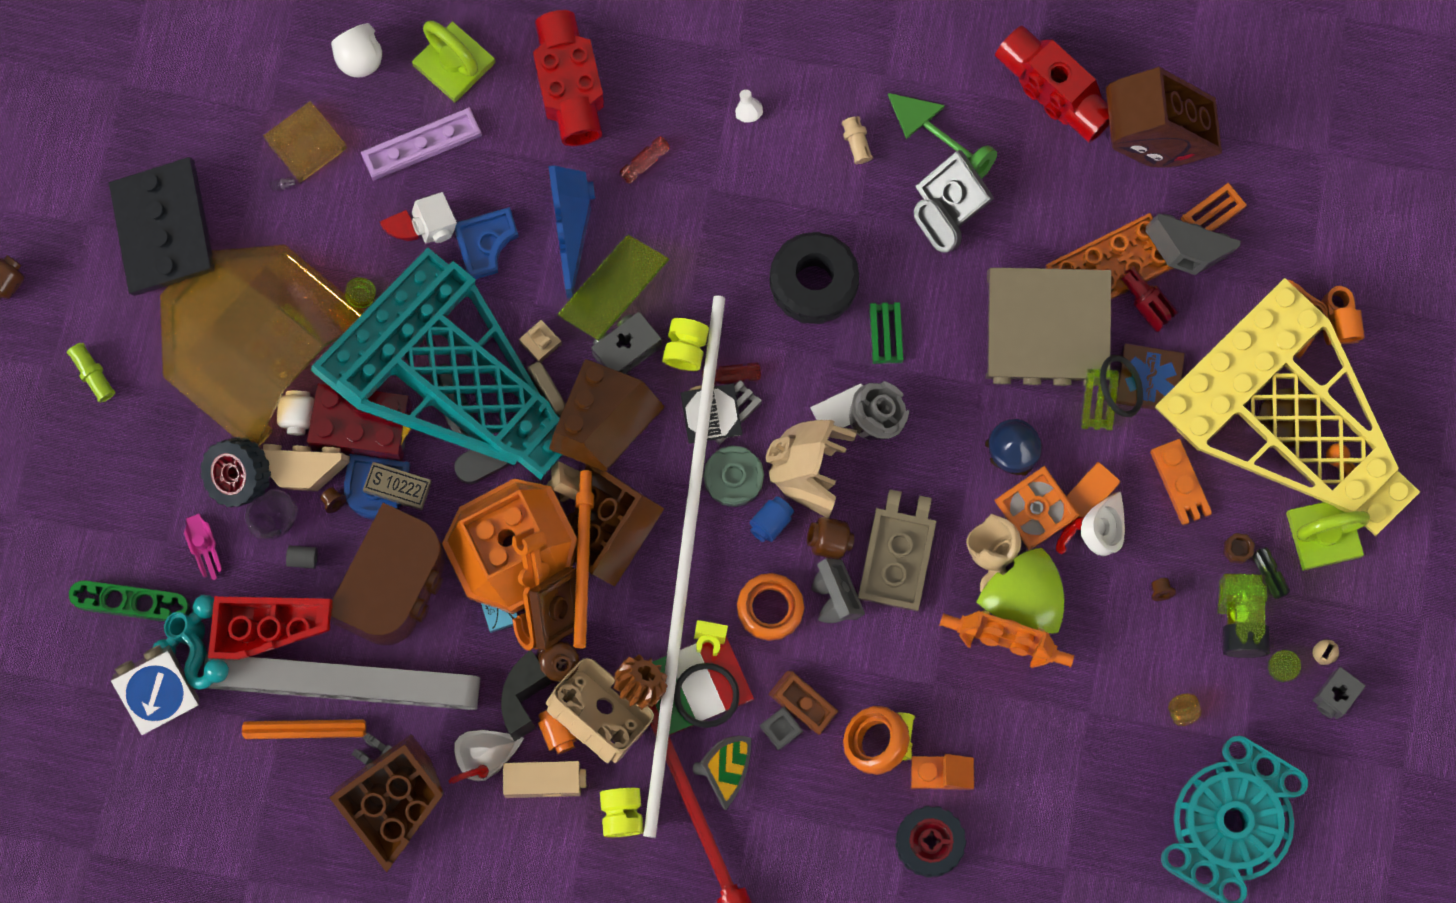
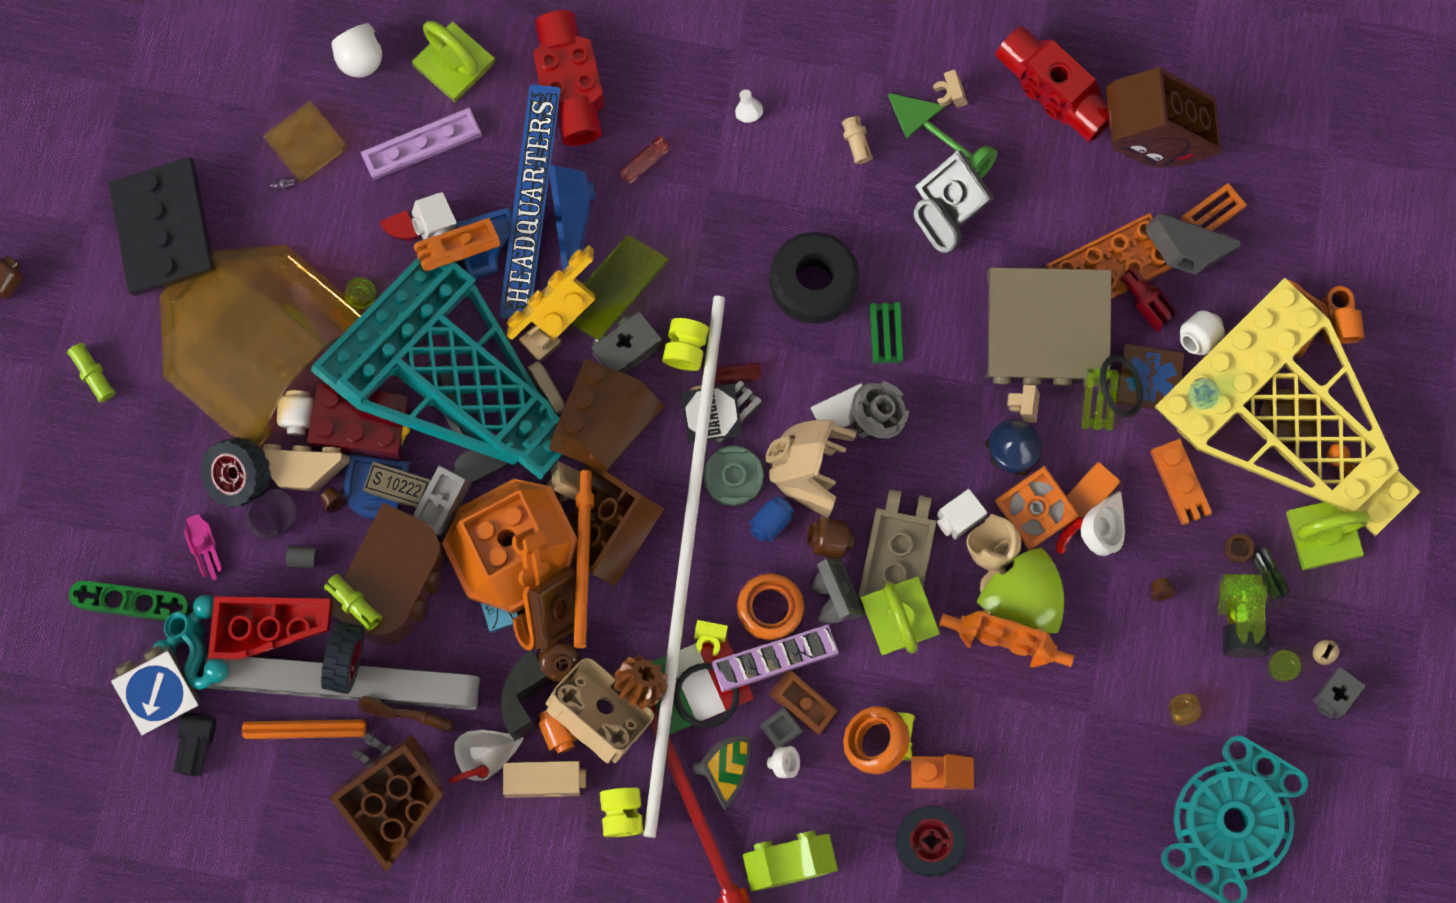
none -> black piece [174,712,216,777]
none -> black wheel [321,621,365,694]
none -> lime pin [324,574,382,631]
none -> reddish brown piece [357,696,454,733]
none -> light grey hinge [413,466,473,536]
none -> orange hinge [414,218,500,271]
none -> sticker [499,85,560,319]
none -> yellow bracket [507,245,595,340]
none -> tile [712,625,839,692]
none -> lime brick [742,830,838,892]
none -> white tile [767,746,800,778]
none -> lime tile [860,576,940,655]
none -> tan tile [933,69,968,108]
none -> white brick [937,489,987,540]
none -> tan tile [1007,385,1040,423]
none -> white head [1180,311,1225,355]
none -> clear light blue tile [1188,378,1219,410]

